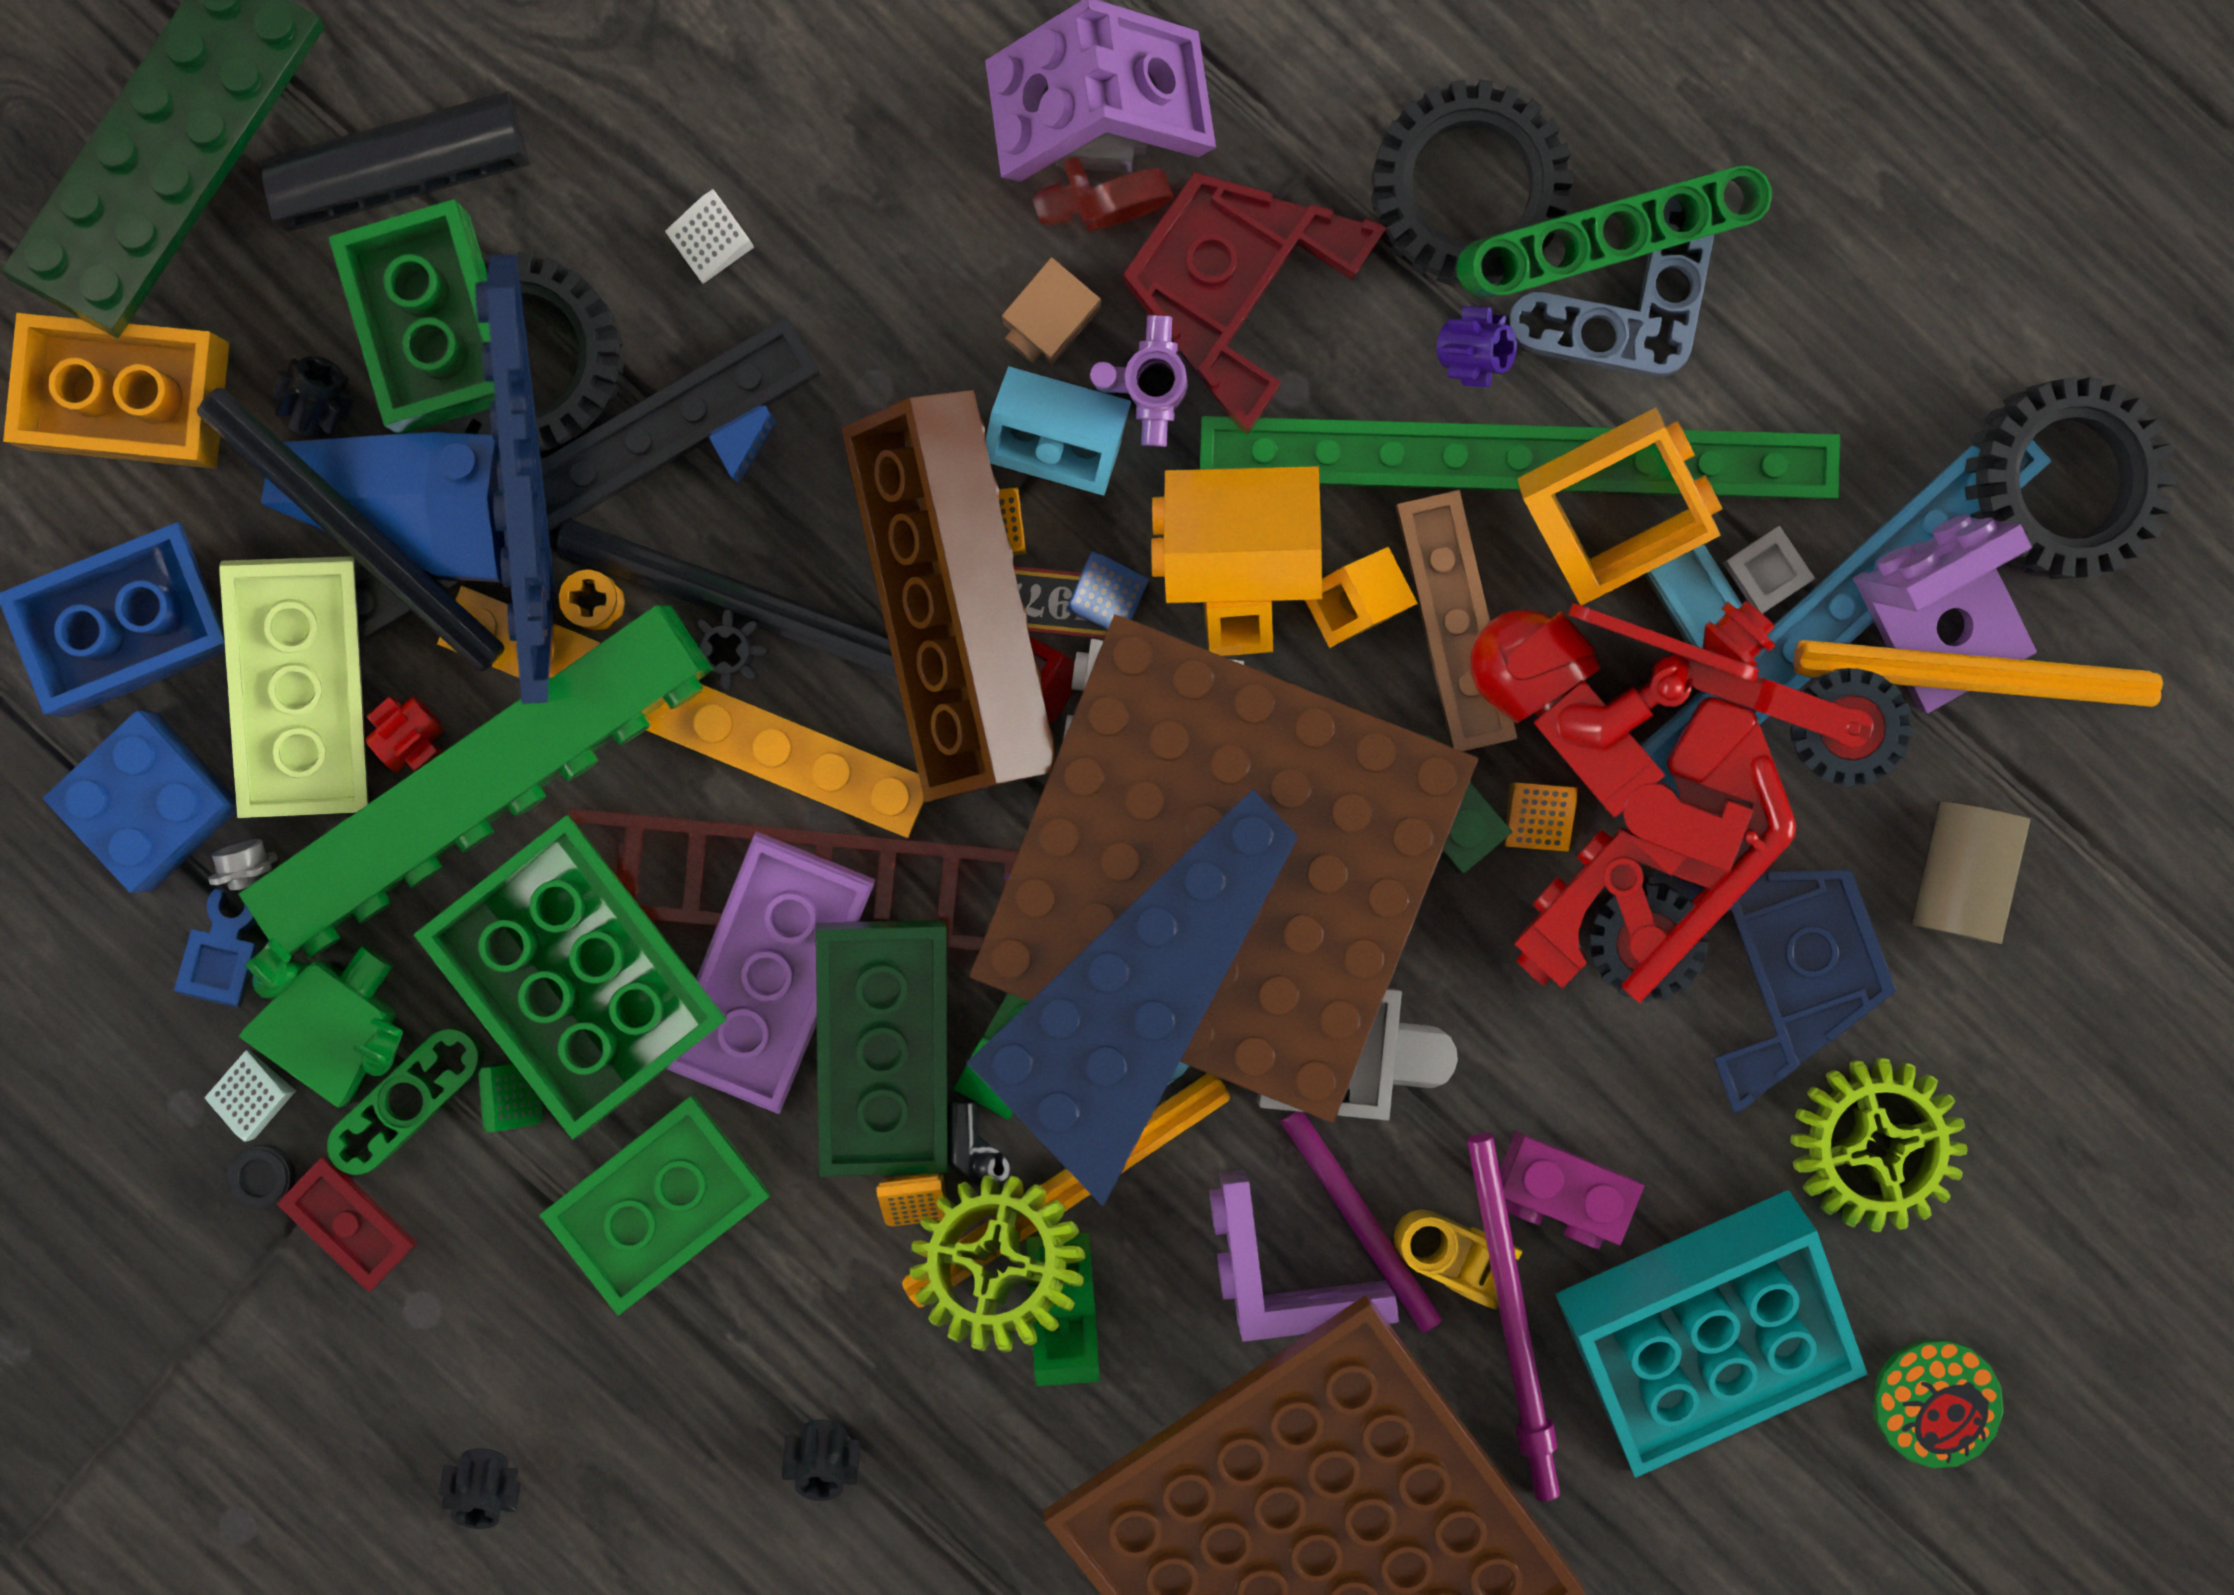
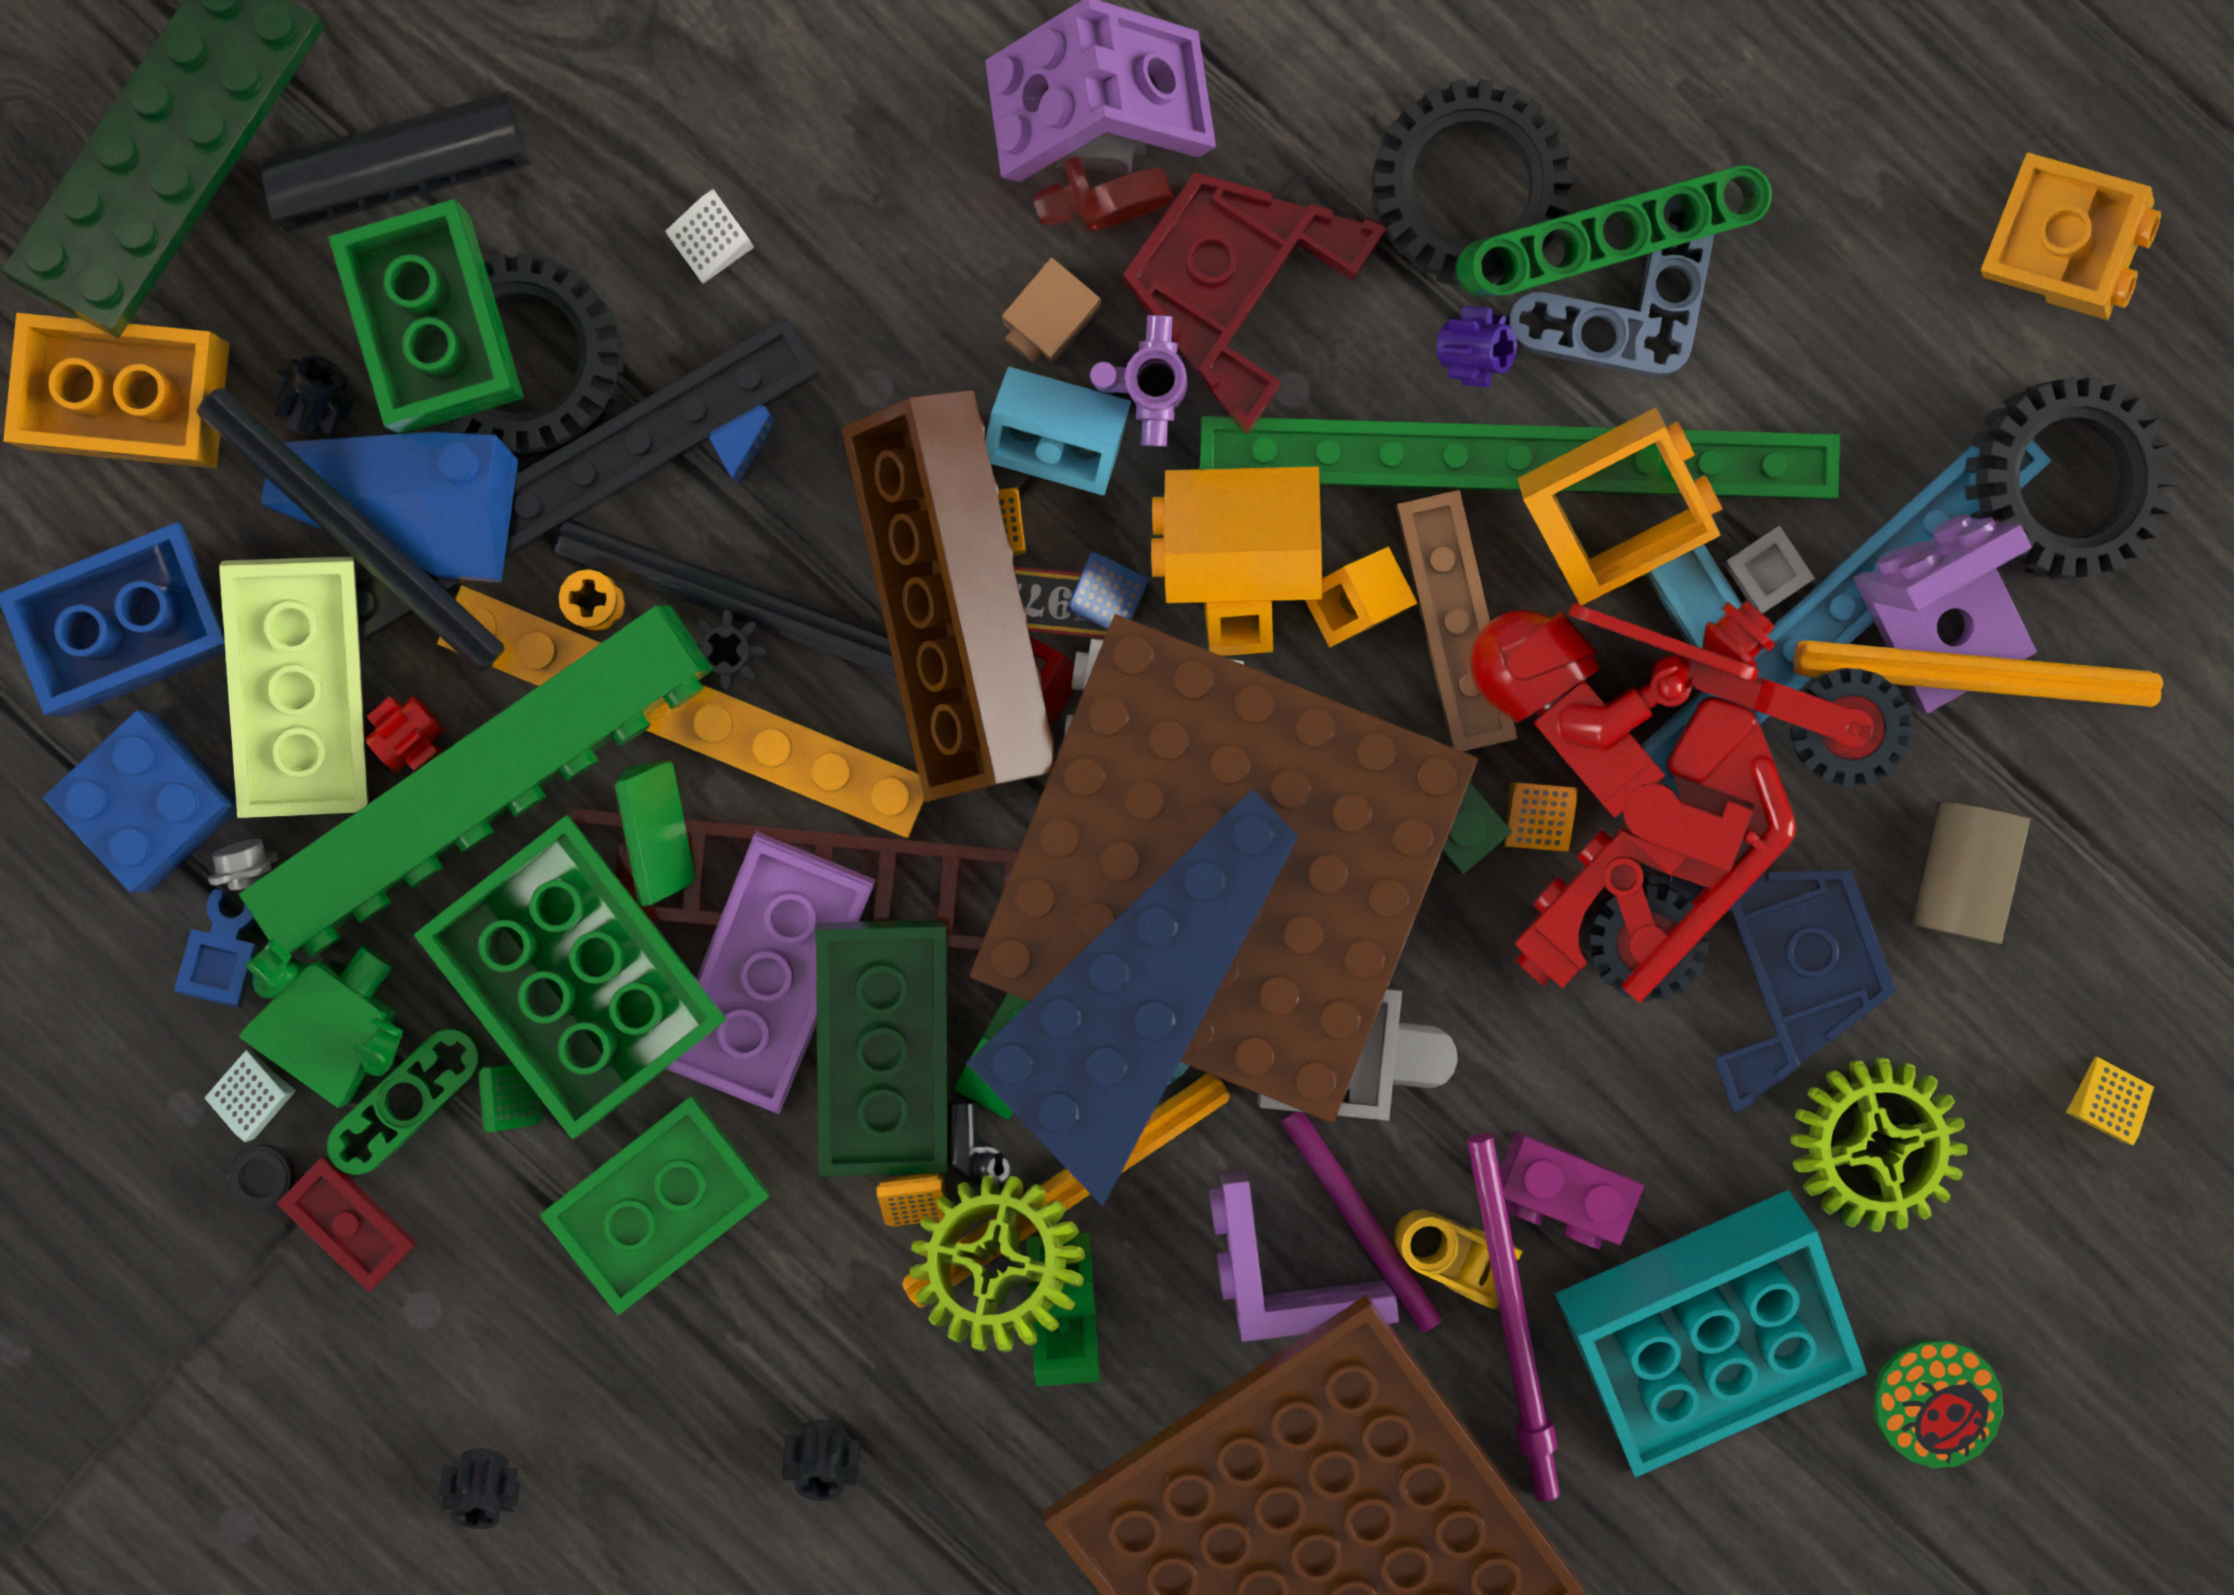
dark blue wing [475,254,556,704] -> none
none -> green slope [614,760,695,906]
none -> light orange plate [1980,152,2161,321]
none -> yellow slope [2066,1056,2154,1146]

